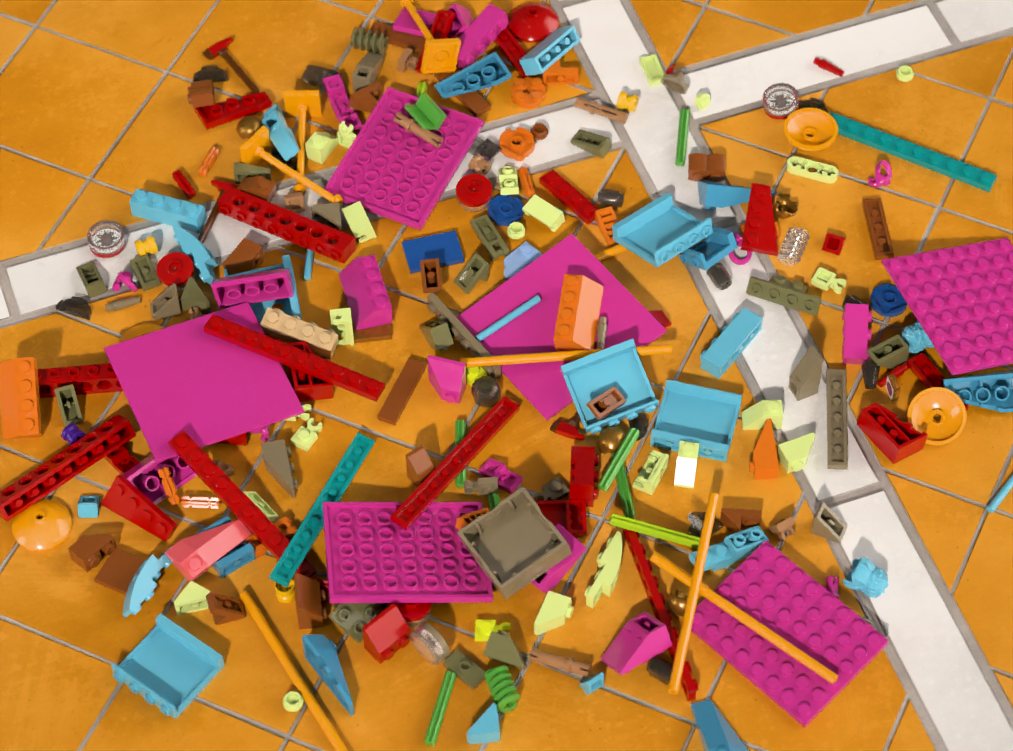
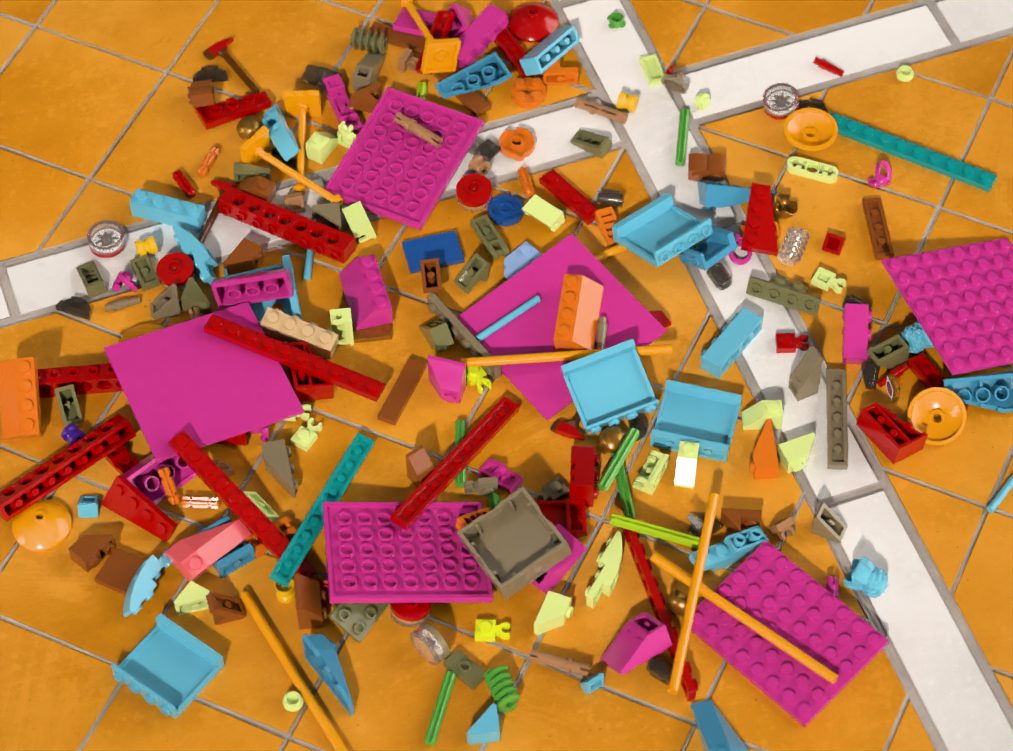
slope [362,603,411,664] -> none
bright green panel [404,93,447,130] -> none
clear smoke hair [471,376,501,408] -> none
olive slope [483,630,526,670] -> none
yellowish green slope [498,166,519,195] -> none
yellowish green plate [507,222,525,239] -> none
dark orange plate [530,123,548,140] -> none
slope [586,386,627,420] -> none
blue tile [870,283,908,317] -> none
none -> bright green plate [607,12,625,29]
none -> red plate [775,333,809,353]

